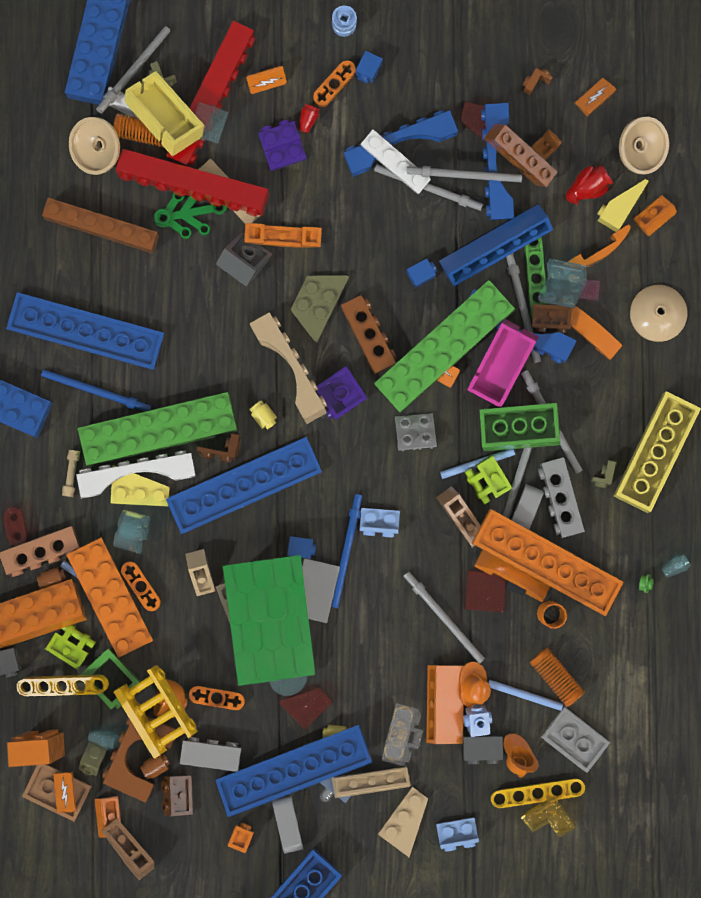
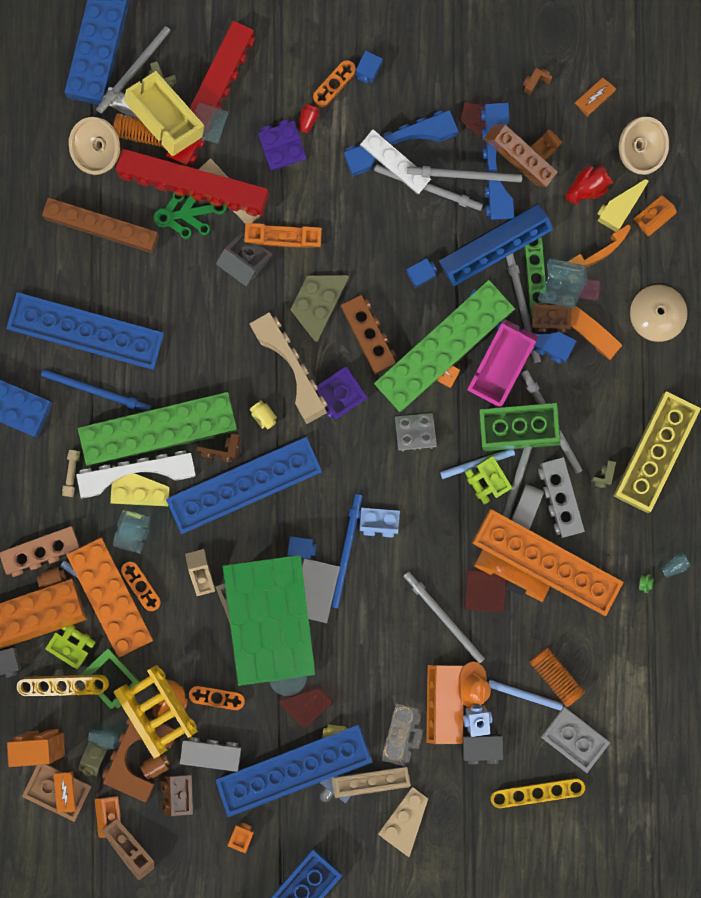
clear red plate [3,508,27,546] -> none
orange slope [246,66,287,94] -> none
light grey beam [272,794,303,854] -> none
light blue wheel [332,5,357,37] -> none
medium nougat slope [436,486,481,547] -> none
light blue bracket [436,817,479,851] -> none
orange piece [503,734,539,778] -> none
clear yellow plate [522,796,576,837] -> none
orange piece [537,601,567,629] -> none

